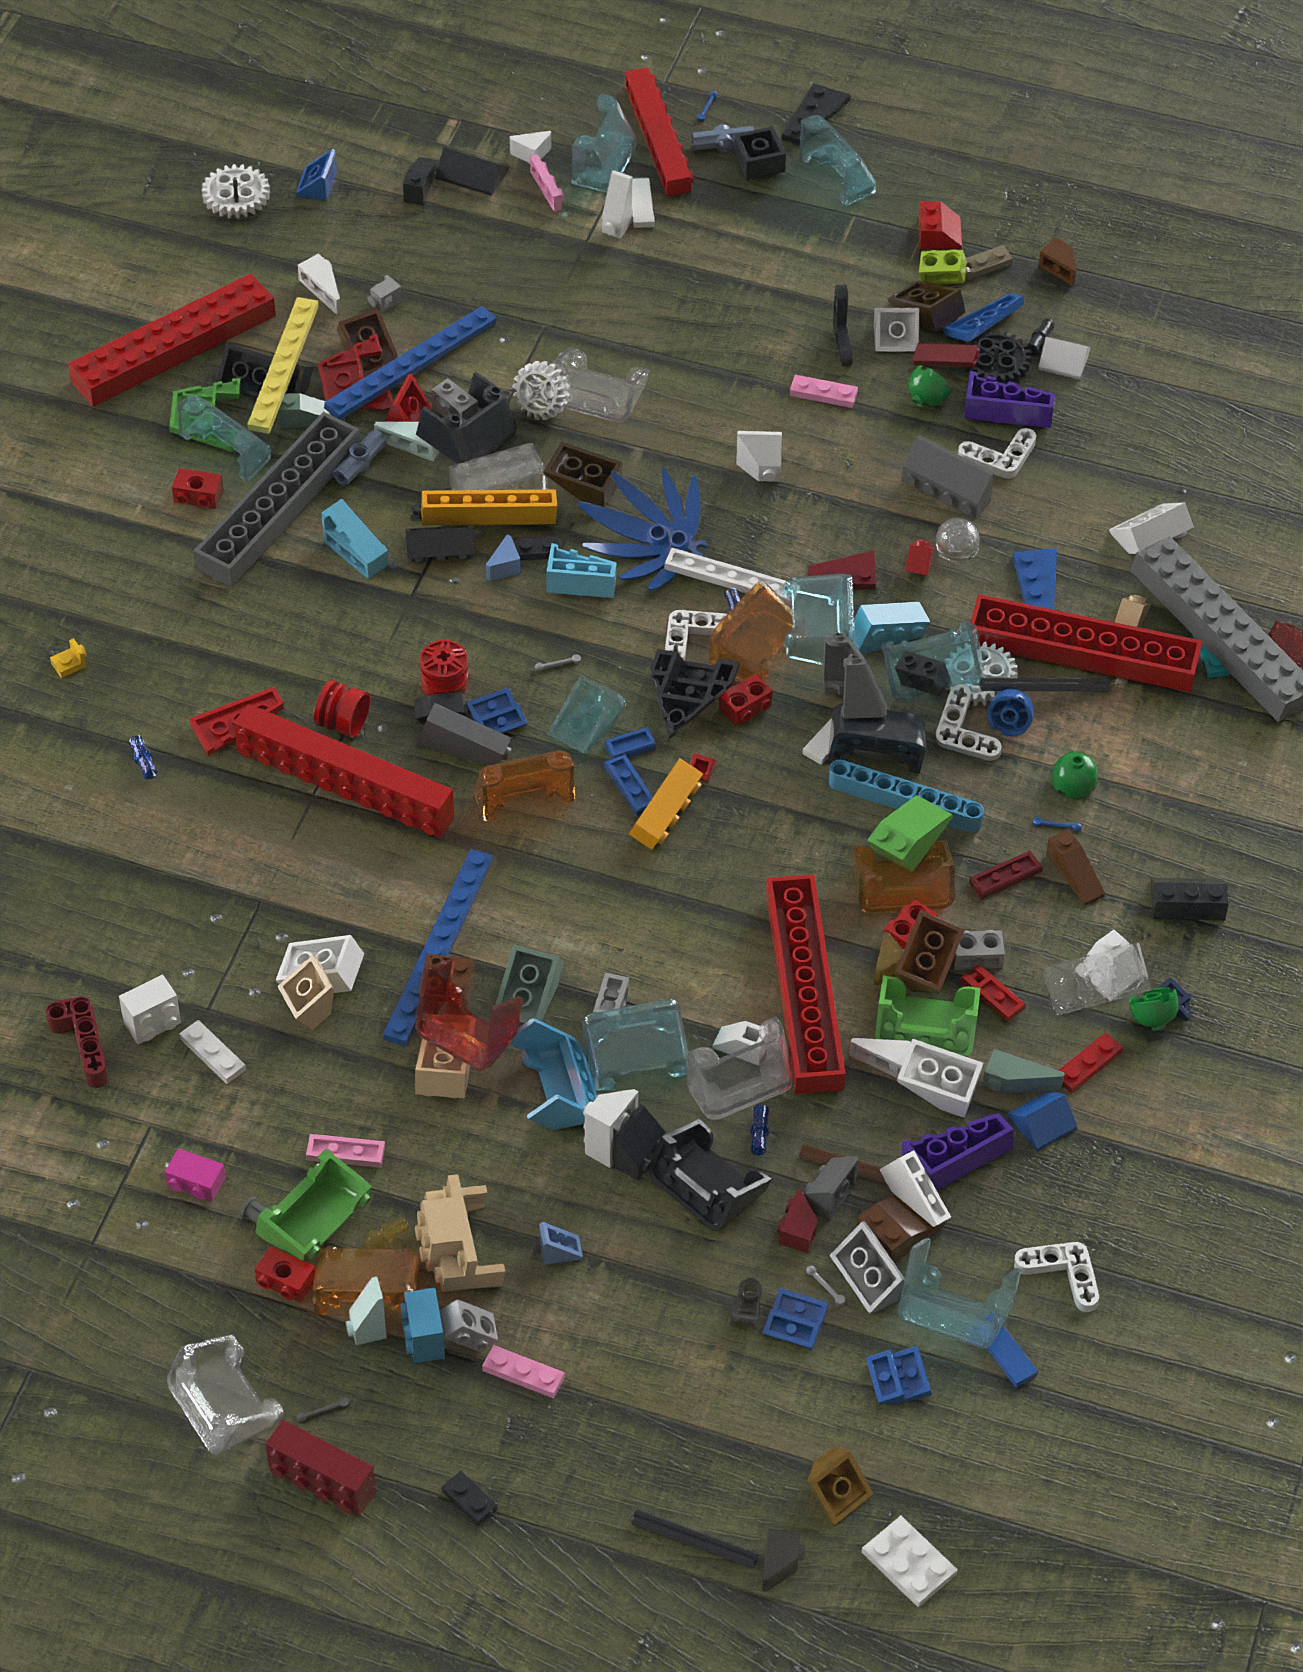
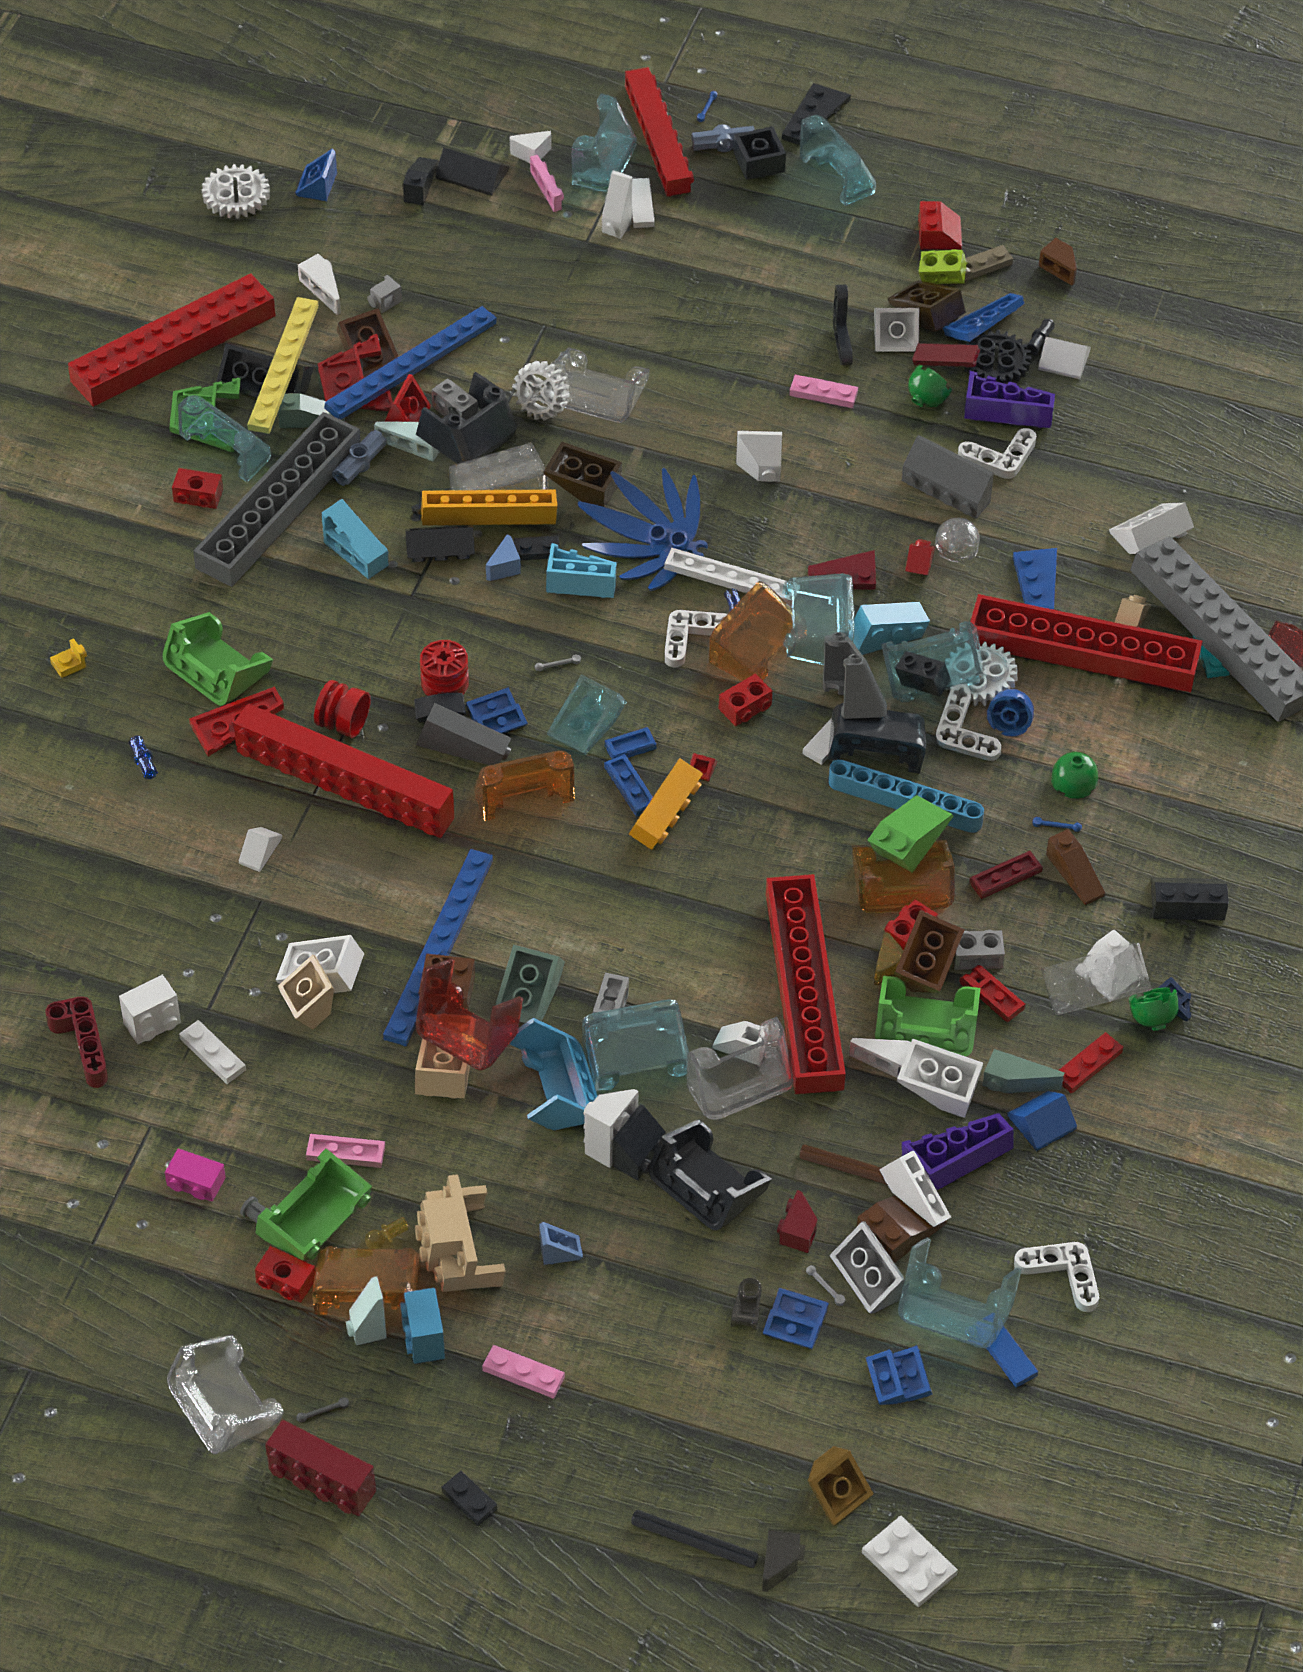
light grey brick [439,1299,498,1352] -> none
black wedge [650,649,741,739] -> none
clear blue pin [750,1105,770,1155] -> none
dark grey slope [803,1156,859,1221] -> none
black axle [979,677,1110,692] -> none
none -> bright green windscreen [163,612,273,706]
none -> white slope [239,827,282,872]

